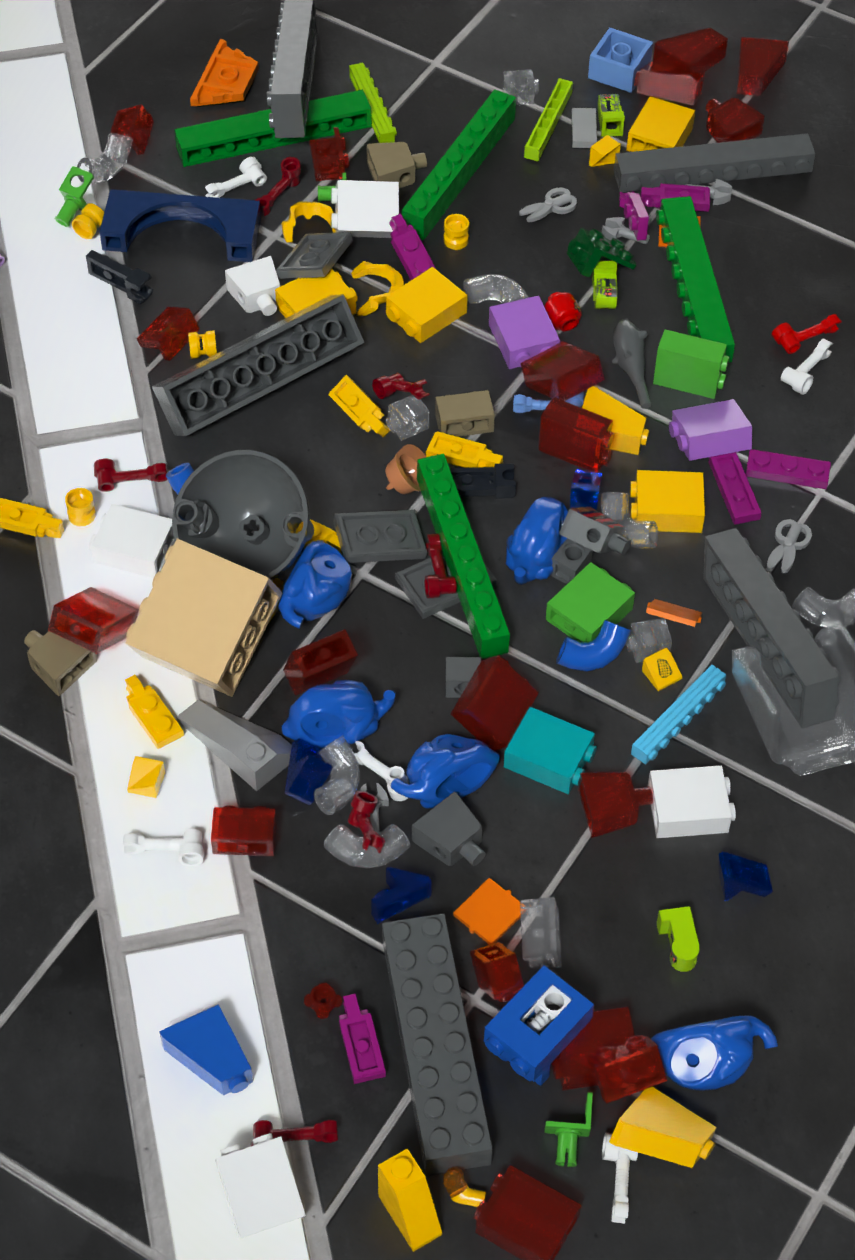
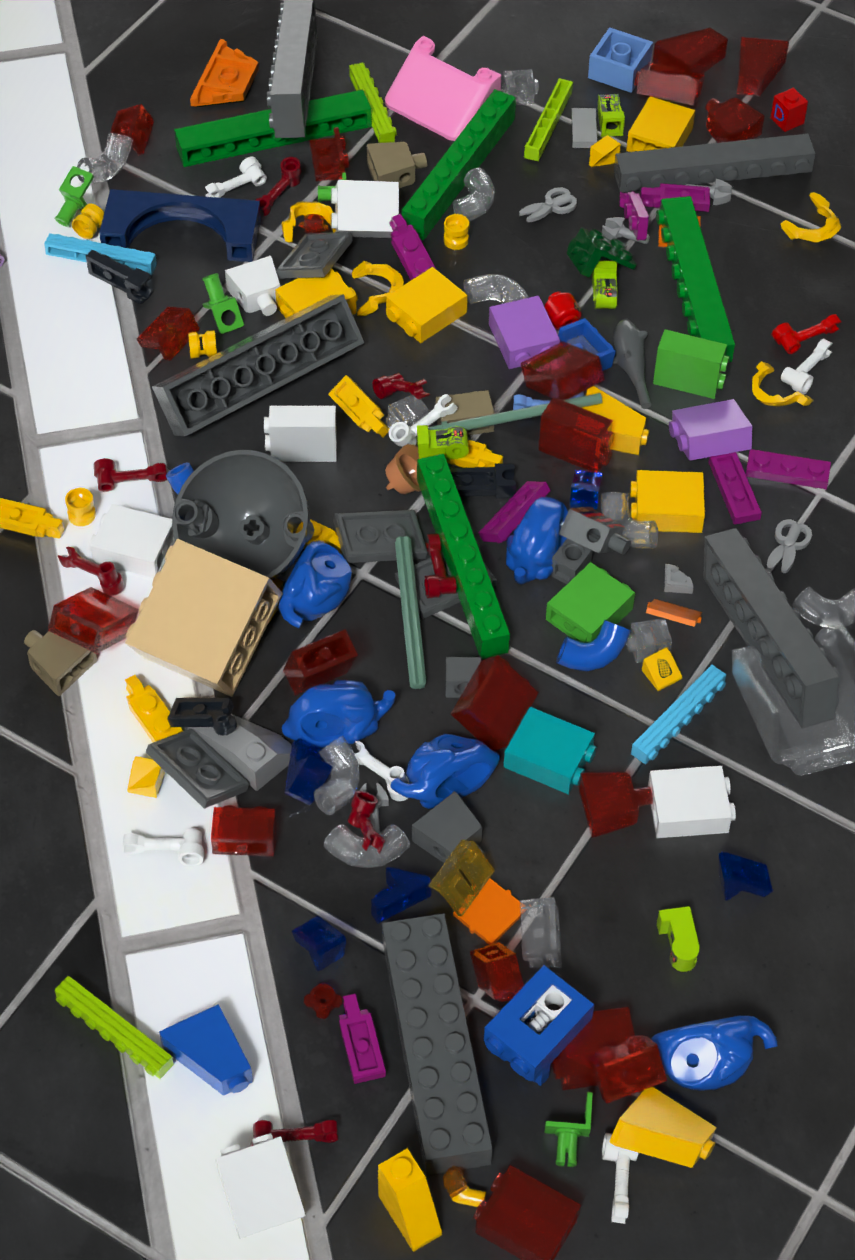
none -> medium azure piece [44,233,157,276]
none -> lime piece [55,976,174,1079]
none -> dark red brick [58,547,125,596]
none -> dark grey tile [146,729,250,809]
none -> black hinge [167,698,237,736]
none -> bright green bracket [202,273,244,334]
none -> white brick [264,406,337,462]
none -> clear blue slope [292,916,346,971]
none -> clear red plate [299,214,328,234]
none -> bright pink windscreen [385,36,501,141]
none -> white brick [389,394,458,447]
none -> sand green axle [395,536,426,689]
none -> lime leg [417,425,469,460]
none -> sand green bar [428,393,602,431]
none -> clear yellow piece [428,840,495,916]
none -> clear cylinder [453,168,495,222]
none -> magenta plate [478,481,551,543]
none -> blue window [558,318,616,382]
none -> light grey tile [664,564,693,594]
none -> yellow helmet [752,361,814,407]
none -> red brick [770,87,808,132]
none -> yellow helmet [781,192,841,243]

